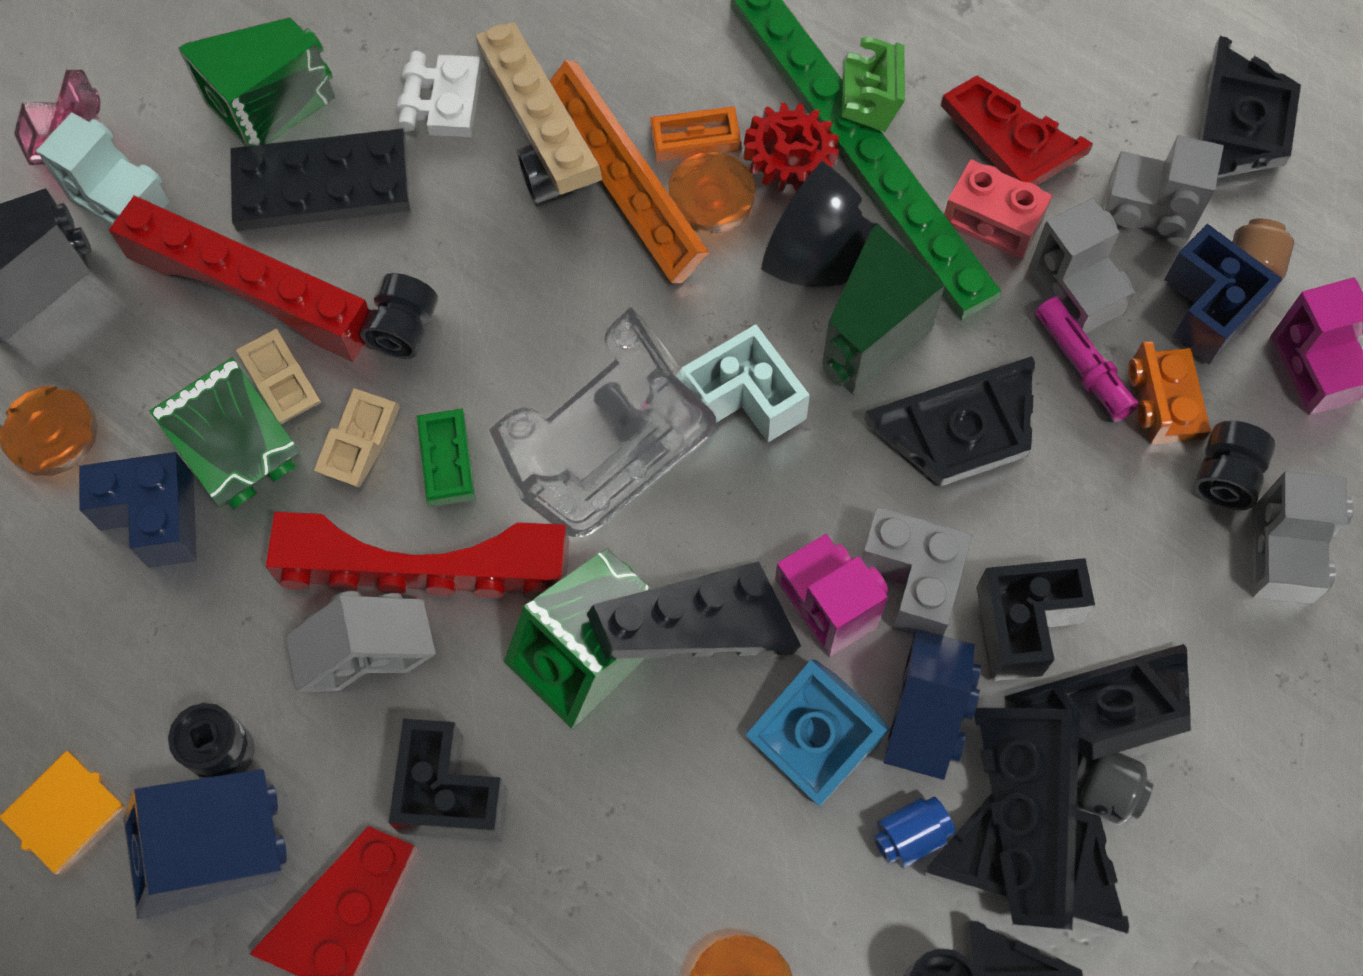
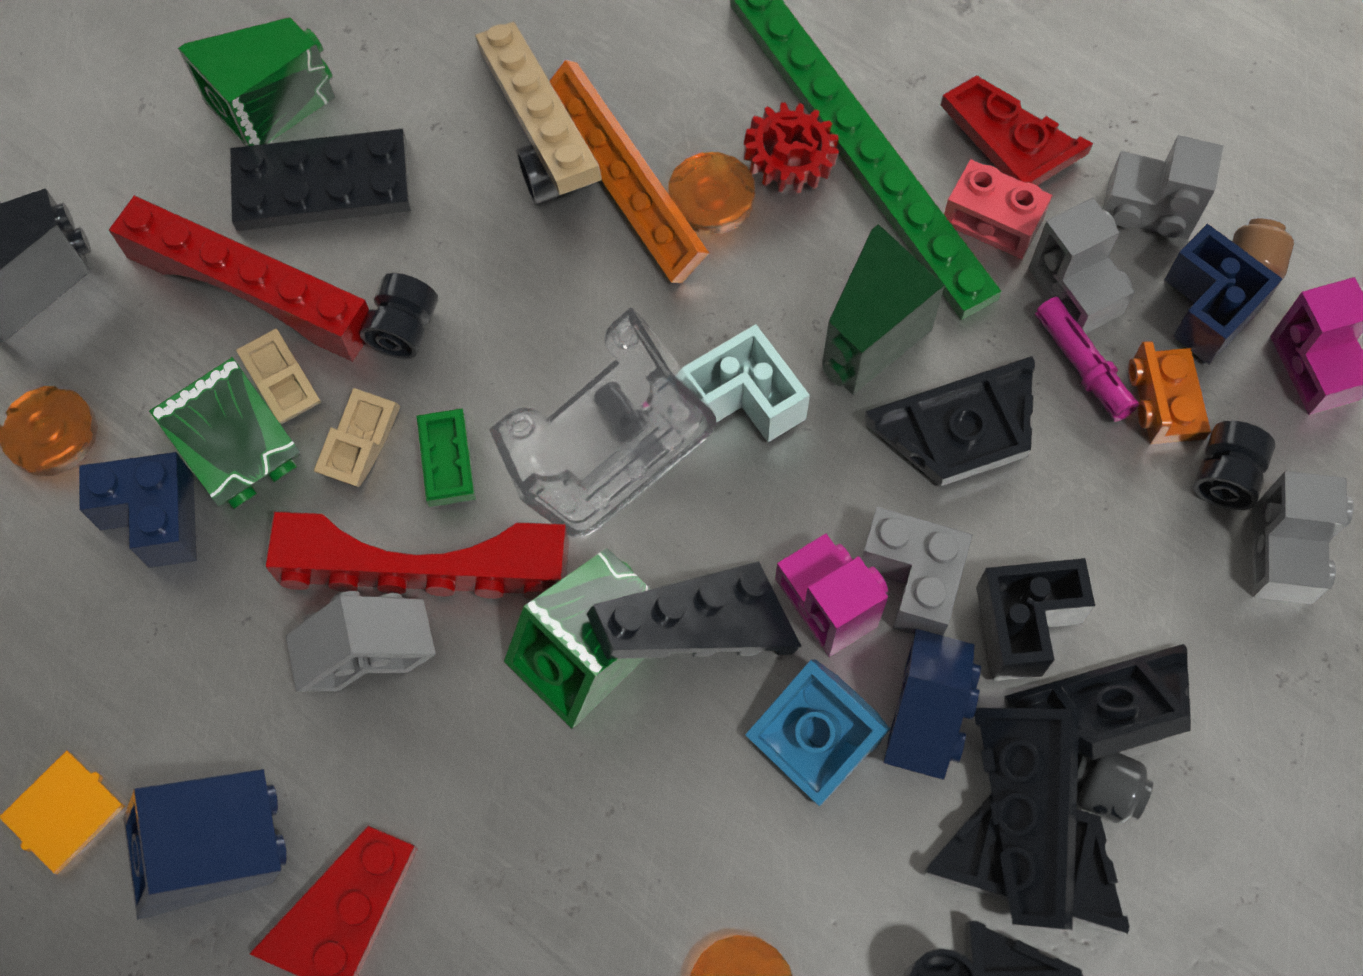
clear pink brick [14,70,101,165] -> none
light aqua brick [36,112,170,225] -> none
black wheel [168,703,255,778] -> none
black brick [389,719,508,841] -> none
white plate [396,51,482,137] -> none
orange tile [650,106,742,162] -> none
black brick [761,161,878,287] -> none
bright green hinge [842,37,905,132] -> none
blue brick [873,796,955,868] -> none
black wing [1199,36,1301,178] -> none

